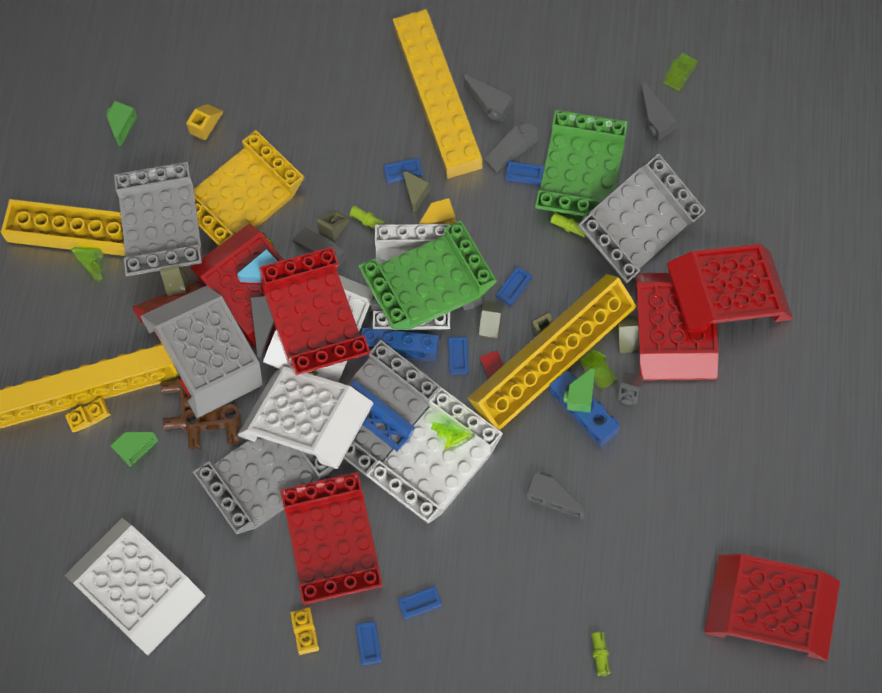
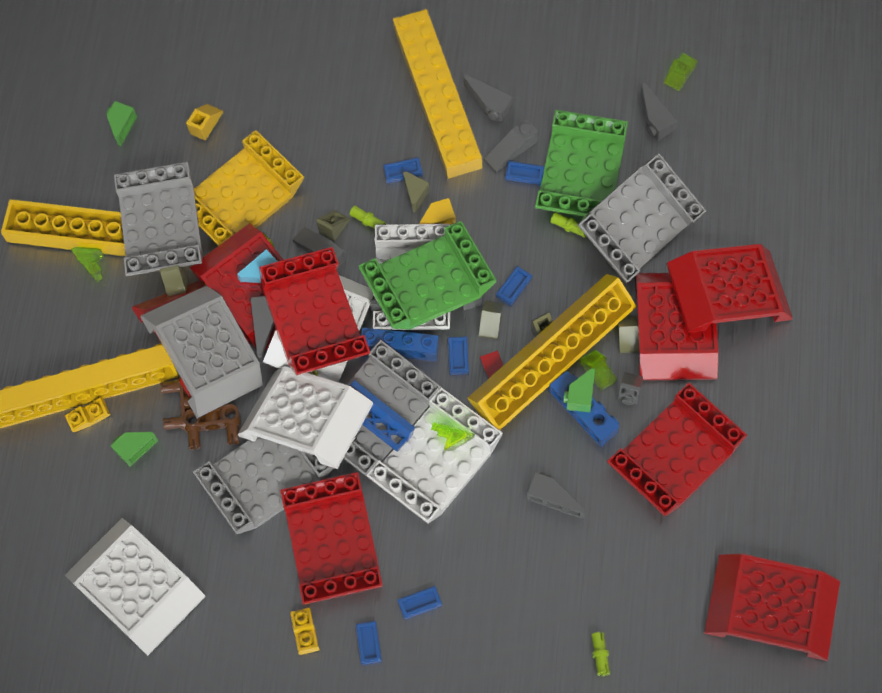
none -> red slope [607,383,747,517]

